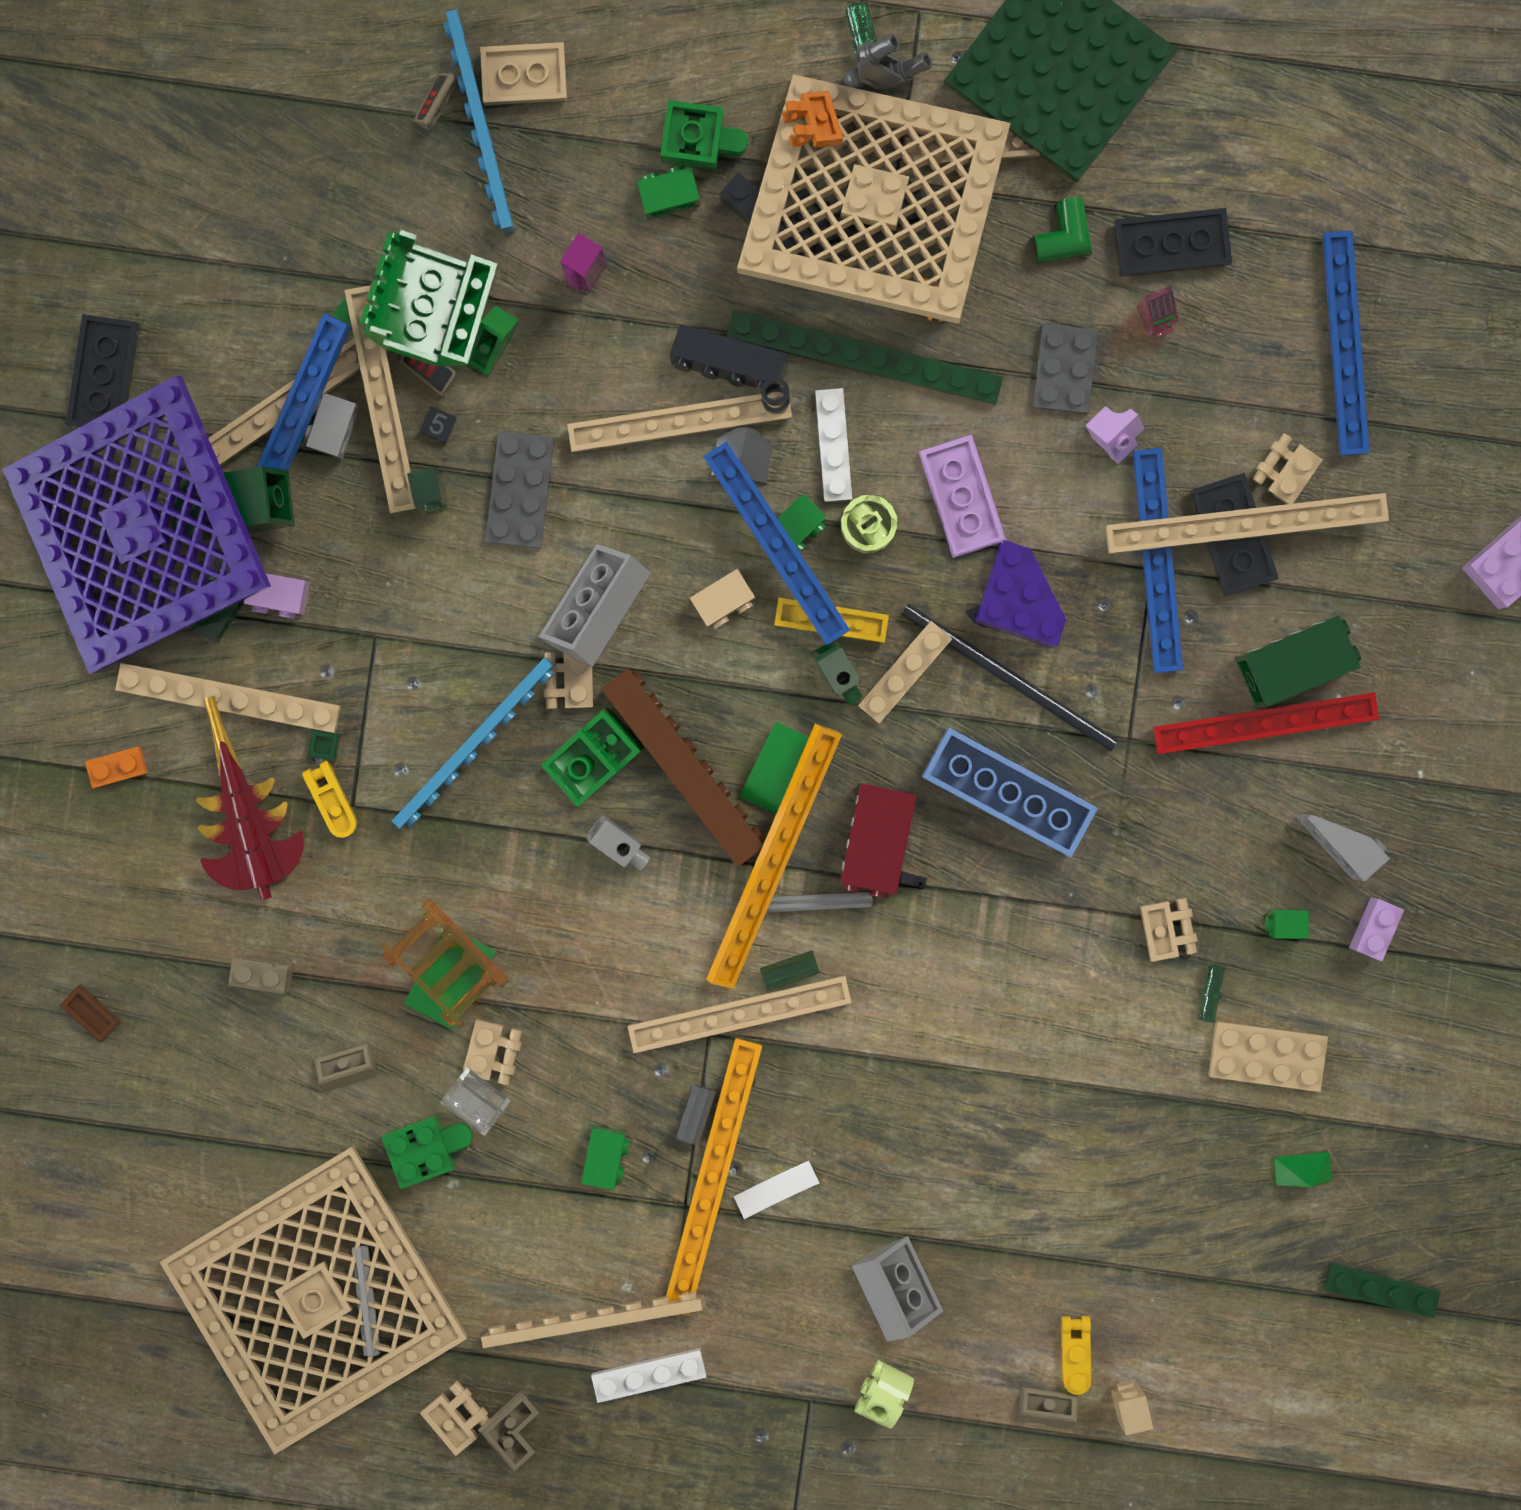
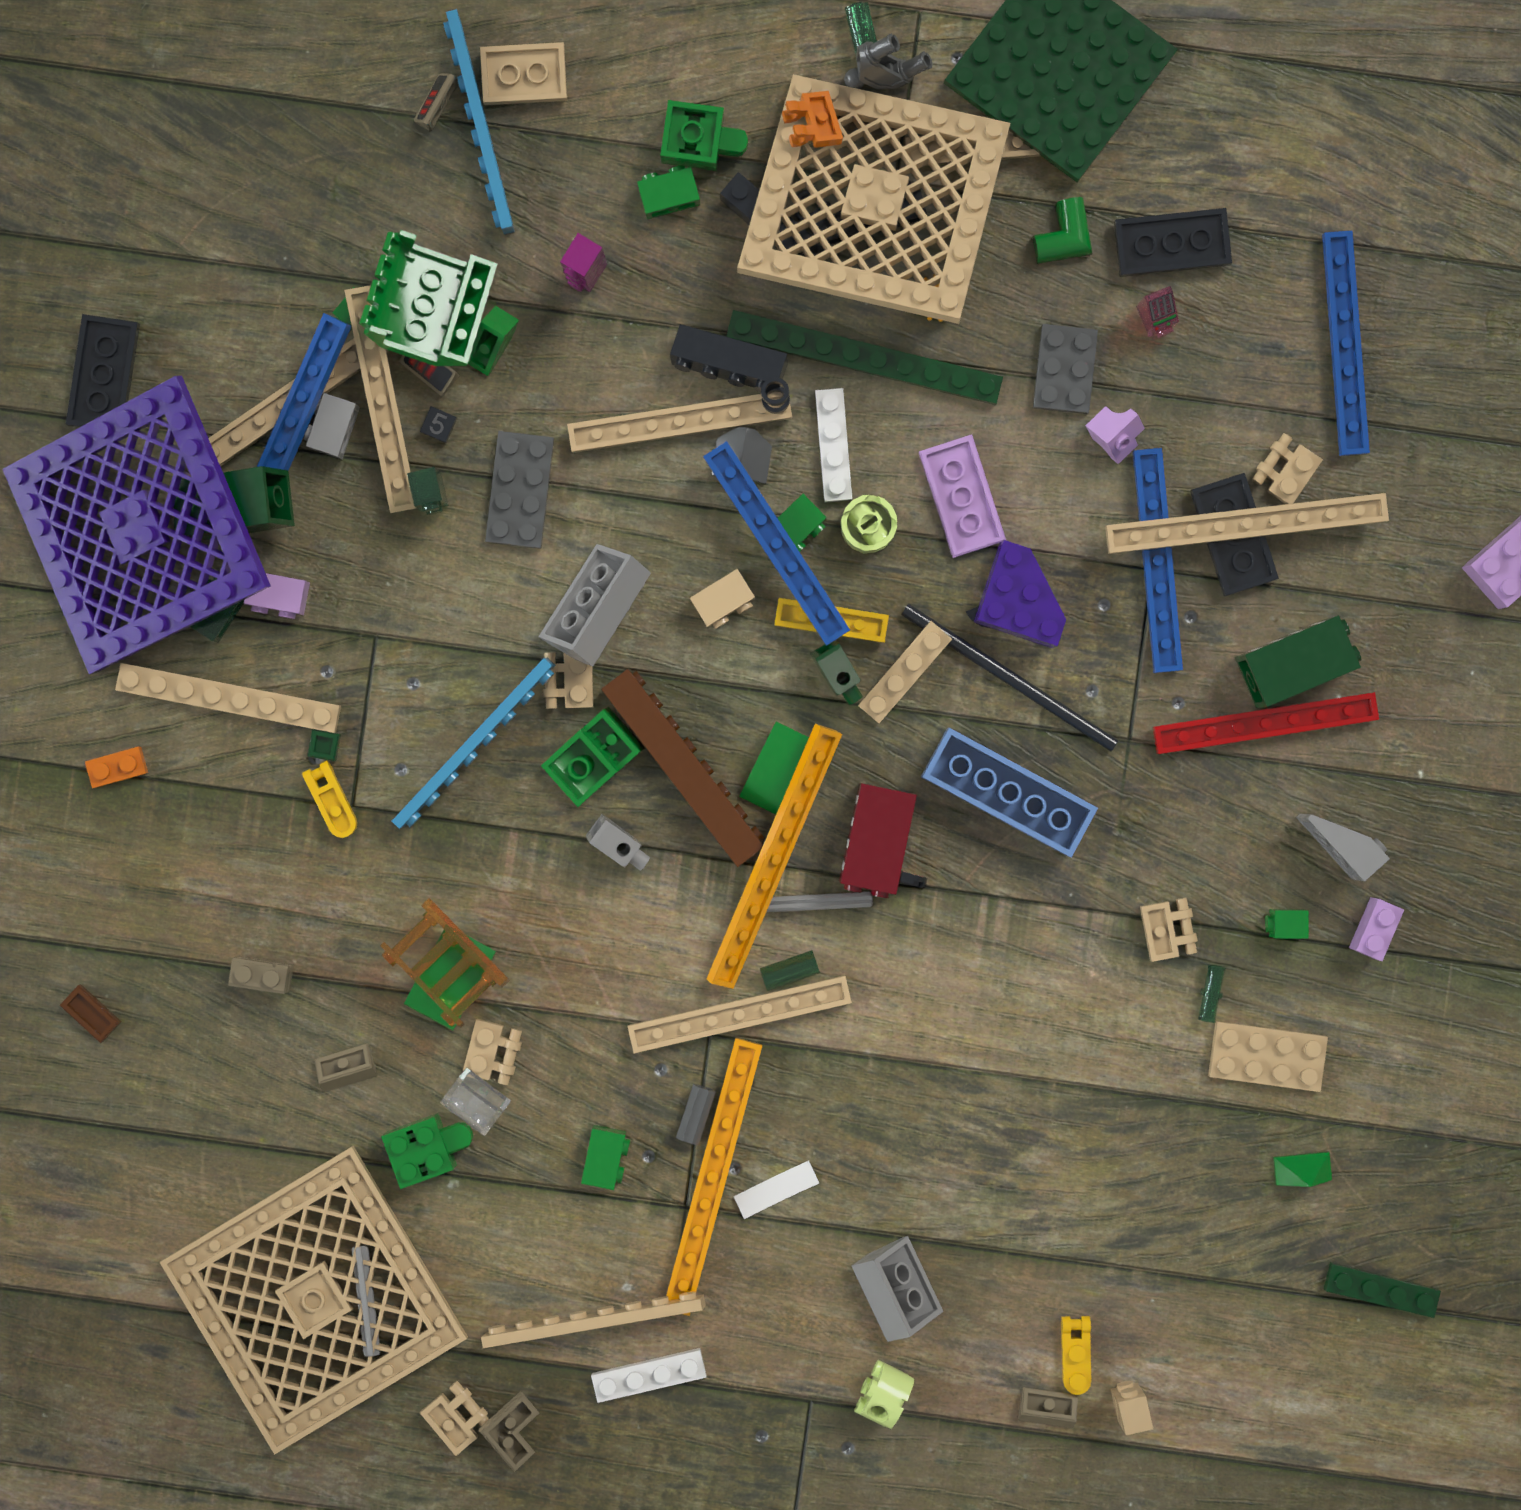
dark red animal [196,696,304,900] -> none

